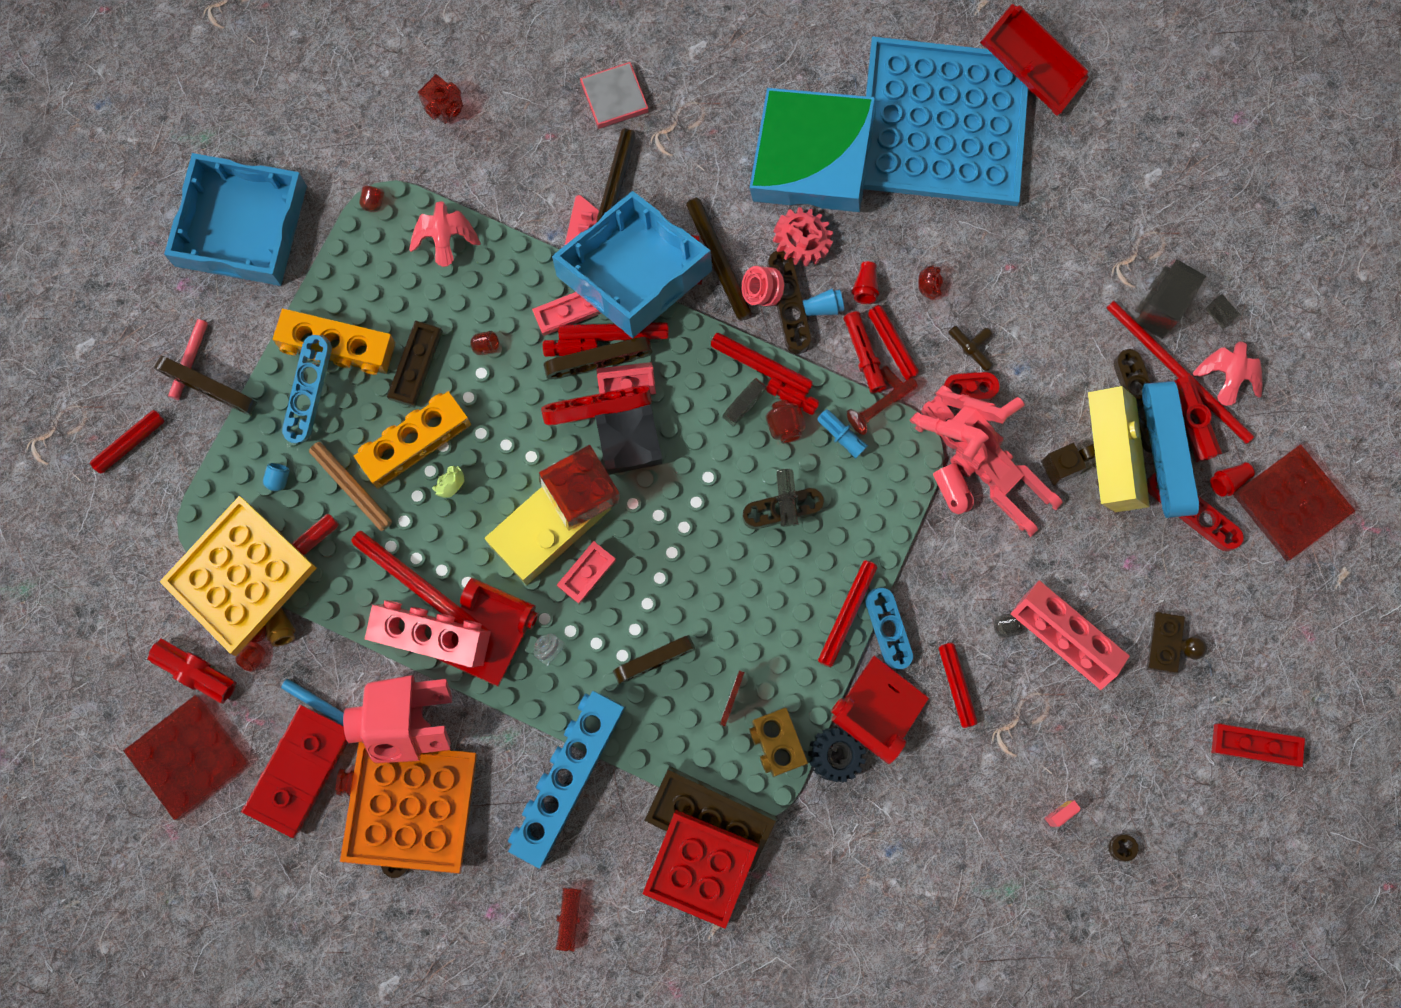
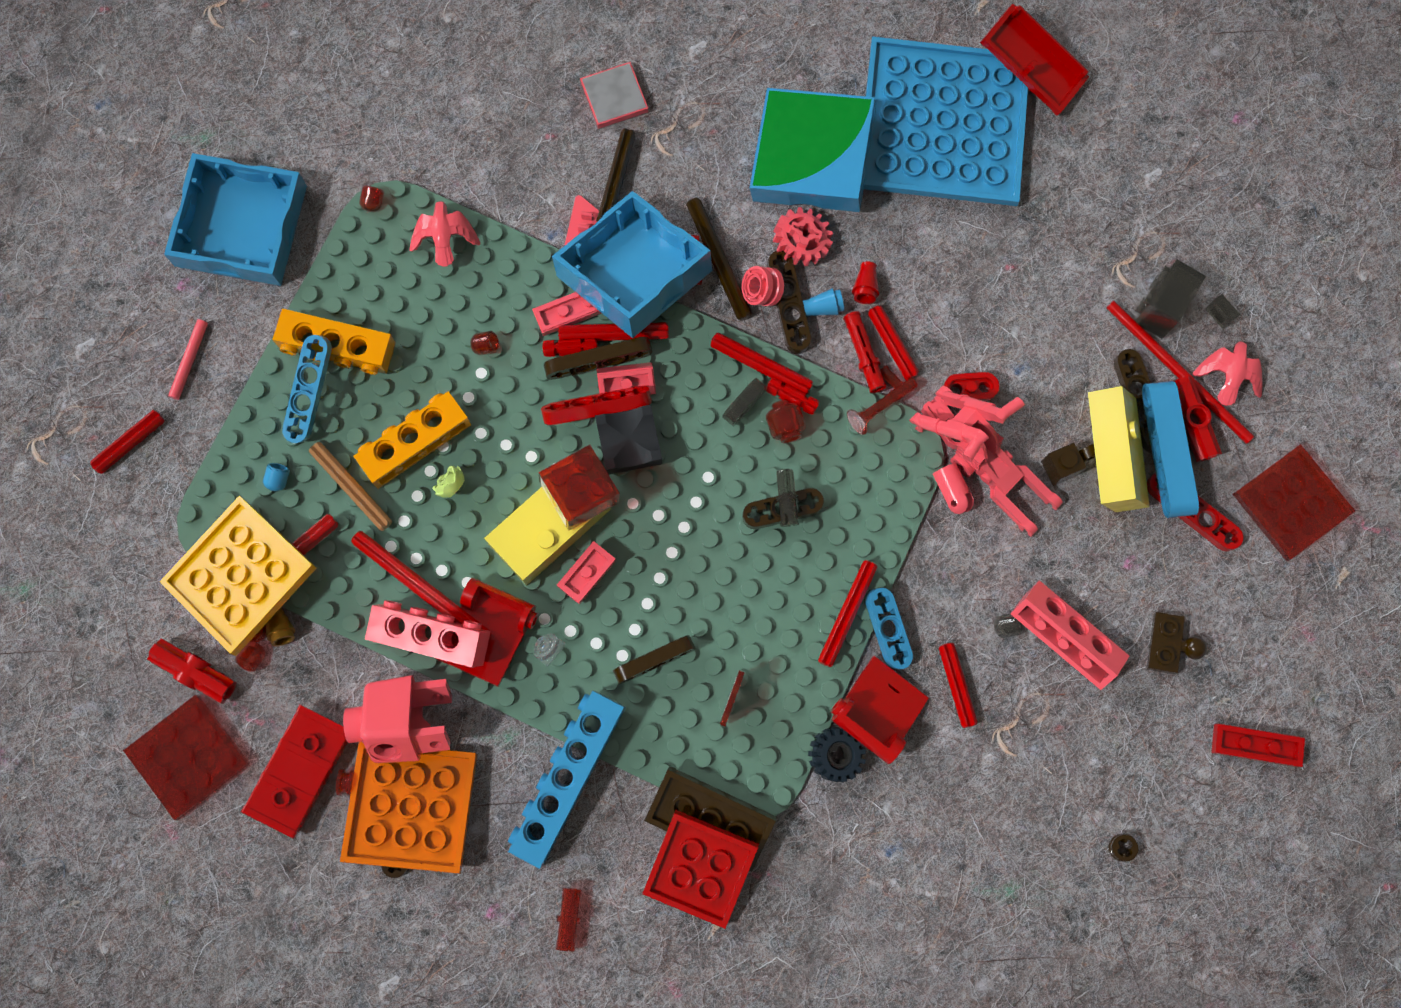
dark brown beam [153,355,257,416] -> none
dark azure bar [281,679,344,726] -> none
dark brown tile [387,320,443,408] -> none
clear red brick [417,74,463,124] -> none
pearl gold brick [749,708,808,777] -> none
dark azure axle [817,409,868,459] -> none
clear red plate [918,265,943,300] -> none
dark brown piece [948,326,993,371] -> none
coral tile [1044,800,1081,827] -> none
red cone [1210,462,1255,497] -> none

